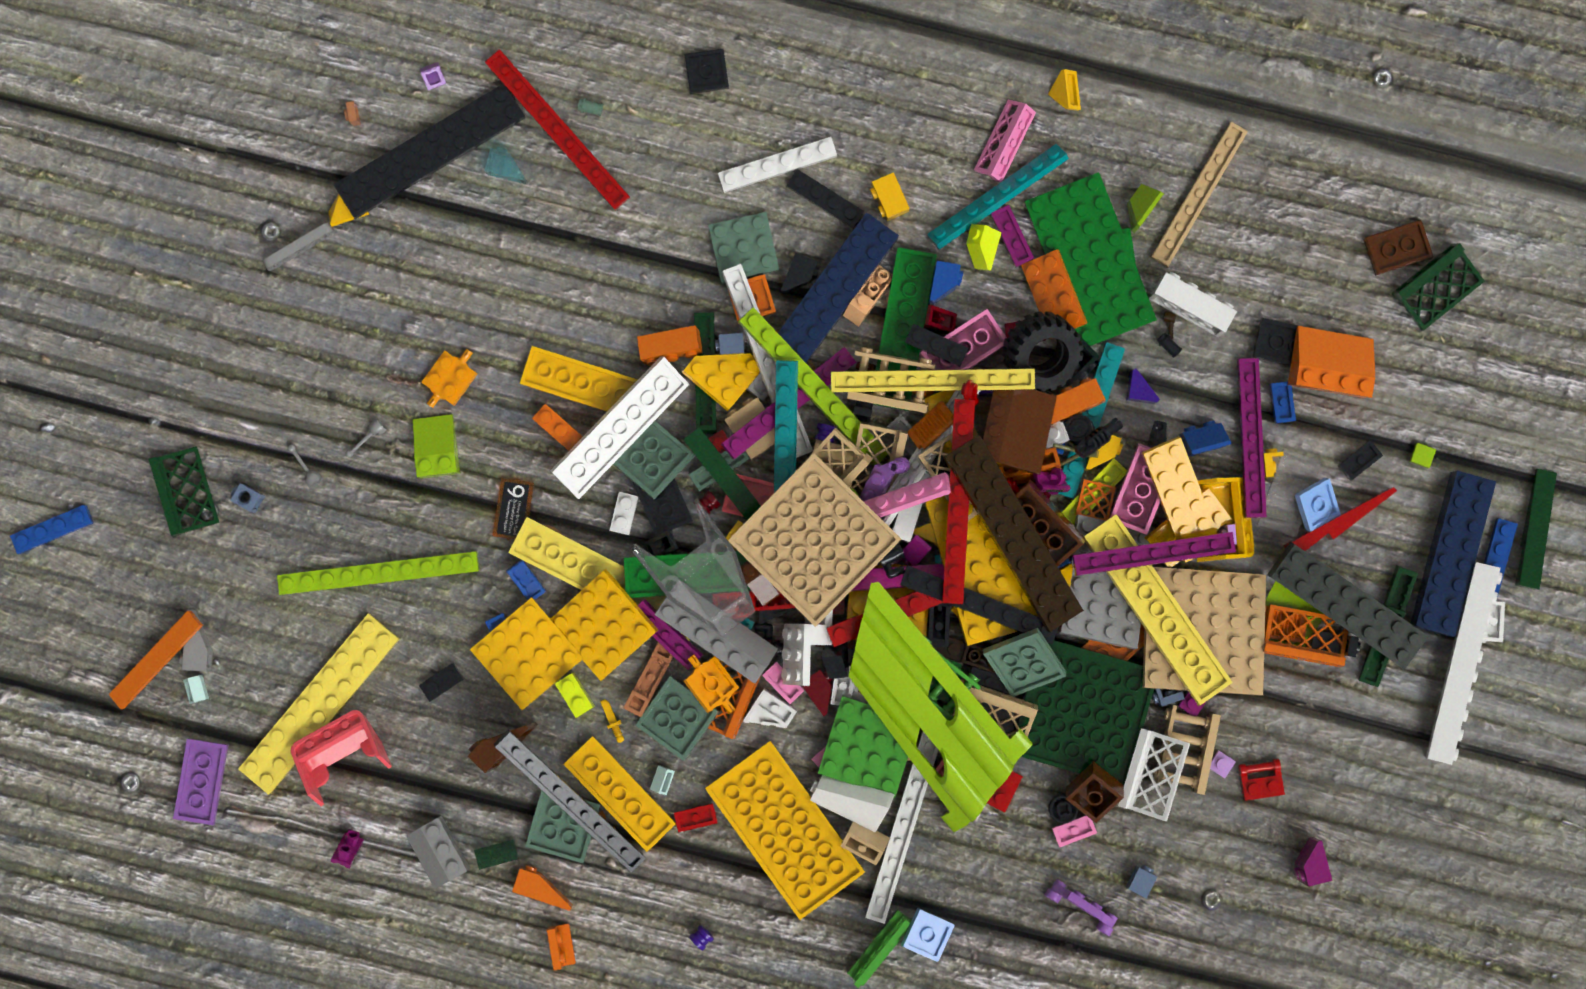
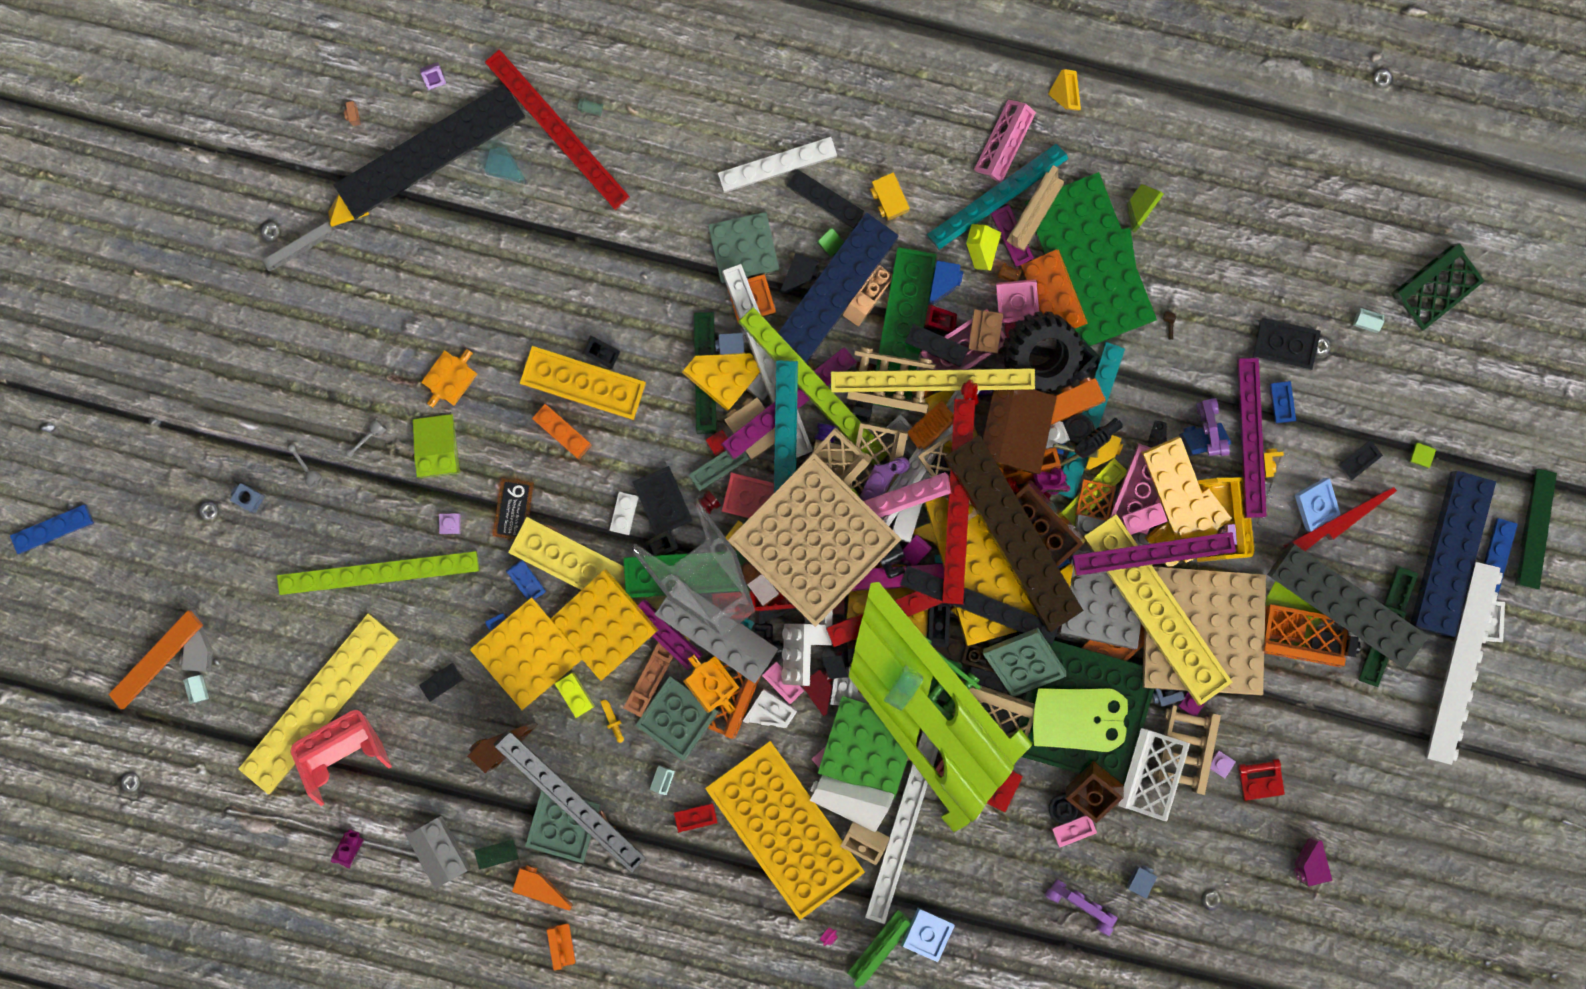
dark green fence [149,446,220,537] -> none
medium lavender plate [173,738,229,825] -> none
white plate [550,356,689,499] -> none
yellow plate [563,736,676,852] -> none
sand green plate [613,421,695,499] -> none
orange brick [637,325,703,366] -> none
dark green slope [683,427,761,520] -> none
black tile [684,48,729,94] -> none
dark purple wheel [689,925,714,951] -> none
dark purple slope [1126,368,1160,404] -> none
white brick [1149,272,1237,337] -> none
tan tile [1150,122,1248,268] -> none
black pin [1157,333,1182,358] -> none
orange slope [1288,326,1375,398] -> none
reddish brown tile [1363,220,1434,276] -> none
none -> lavender plate [439,514,461,534]
none -> black slope [582,335,620,369]
none -> bright green slope [817,228,844,257]
none -> dark pink plate [820,927,838,946]
none -> clear light blue slope [884,665,923,711]
none -> medium nougat plate [968,309,1003,354]
none -> bright pink plate [996,279,1039,323]
none -> clear orange bush [997,262,1022,282]
none -> tan fence [1007,165,1064,251]
none -> lime piece [1033,688,1128,752]
none -> bright pink plate [1122,502,1167,535]
none -> medium lavender plate [1196,398,1230,456]
none -> light aqua piece [1353,308,1385,333]

